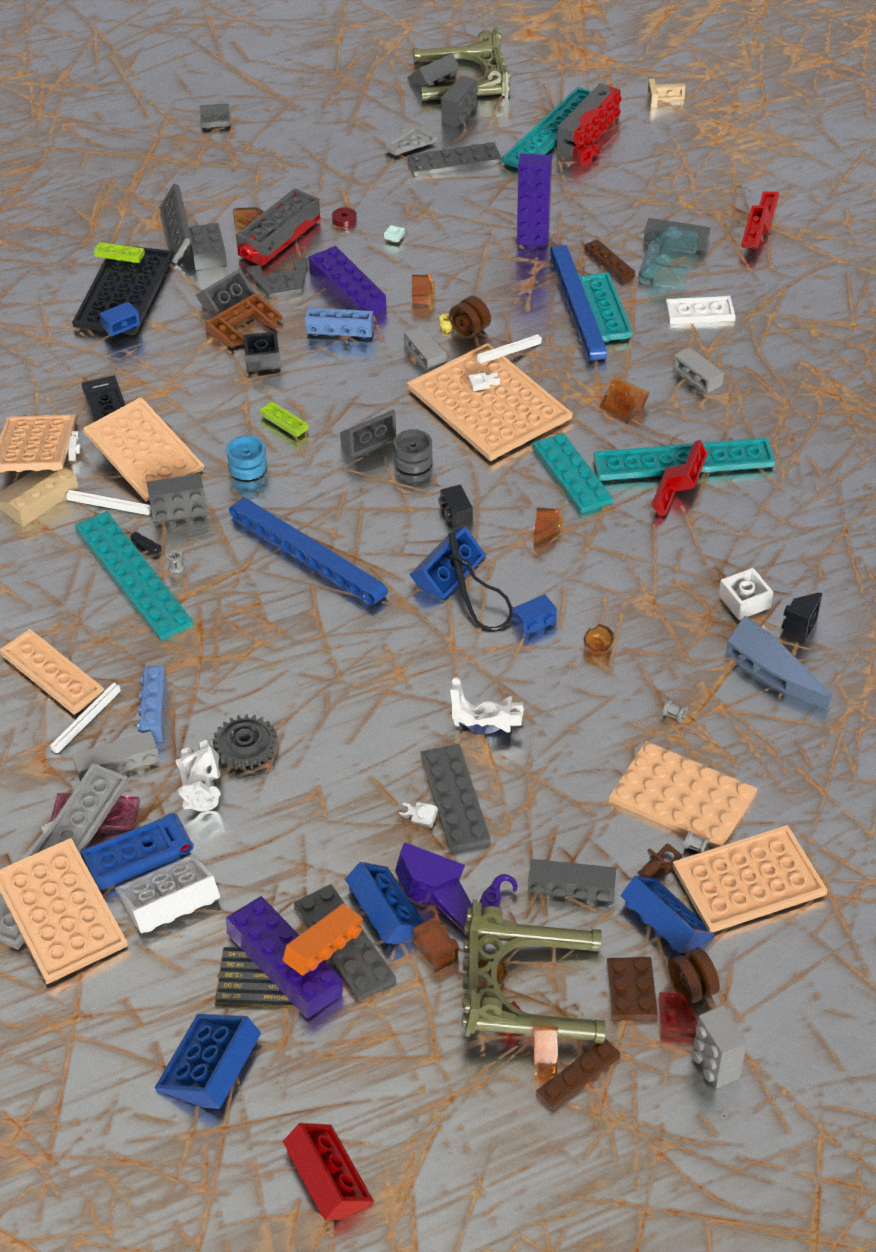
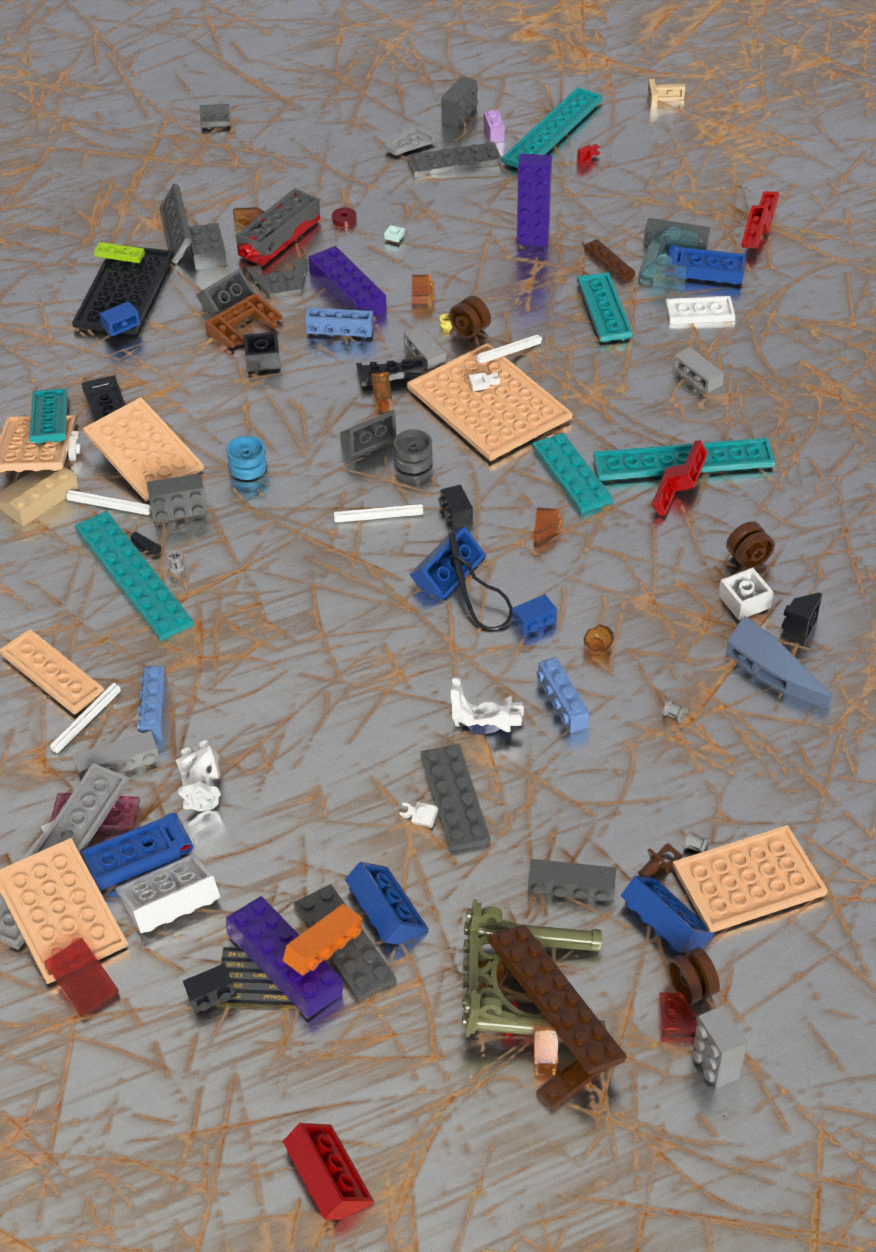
blue slope [154,1014,261,1109] -> none
dark grey gear [213,714,278,770] -> none
blue beam [229,497,388,605] -> none
lime plate [260,401,309,438] -> none
dark purple slope [395,842,518,940] -> none
dark grey slope [407,53,460,88] -> none
olive arch [413,27,511,102] -> none
clear orange brick [413,917,460,972] -> none
blue beam [550,245,607,361] -> none
piece [557,83,622,158] -> none
clear orange slope [599,376,650,421] -> none
reddish brown plate [607,957,658,1020] -> none
light nougat plate [609,741,758,848] -> none
none -> teal plate [29,388,68,444]
none -> clear red plate [44,938,119,1017]
none -> black brick [183,963,238,1013]
none -> white axle [334,504,423,523]
none -> black wing [356,358,428,386]
none -> clear orange slope [371,372,392,413]
none -> lavender brick [484,110,505,143]
none -> reddish brown plate [487,925,627,1075]
none -> medium blue brick [536,657,589,734]
none -> blue hinge [664,245,746,284]
none -> reddish brown wheel [726,521,775,569]

